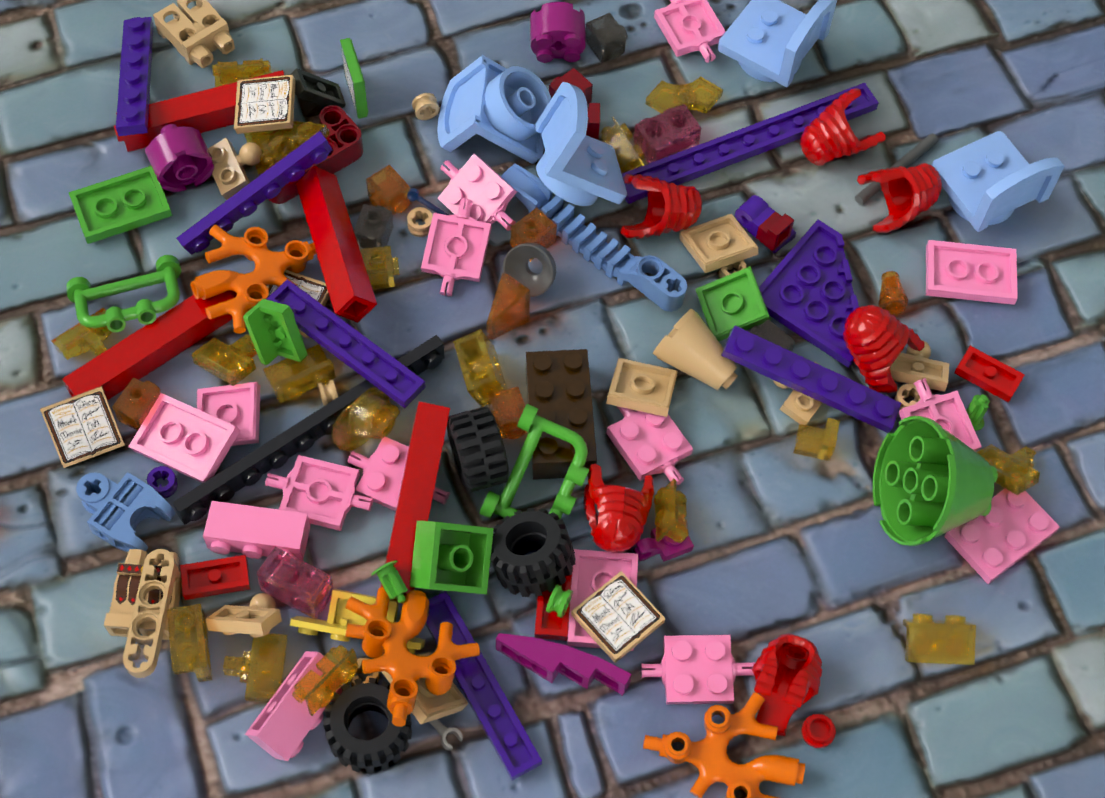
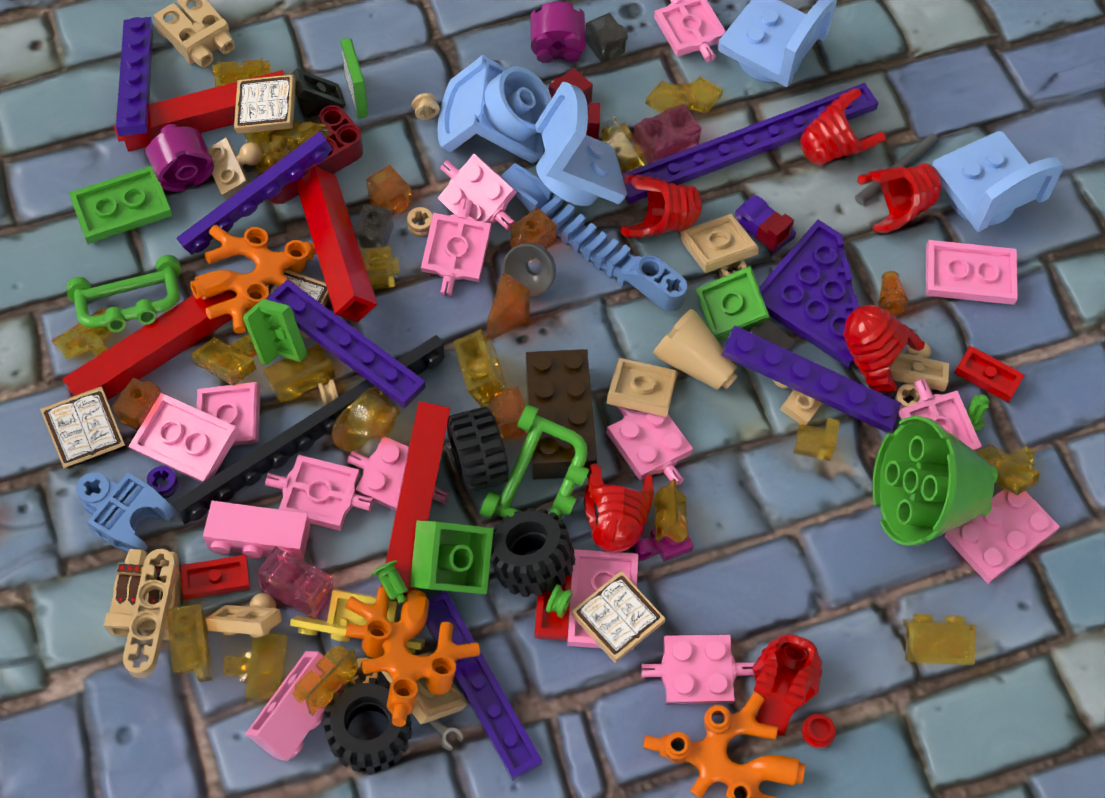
dark blue hinge [407,188,449,215] -> none
magenta slope [496,633,632,696] -> none

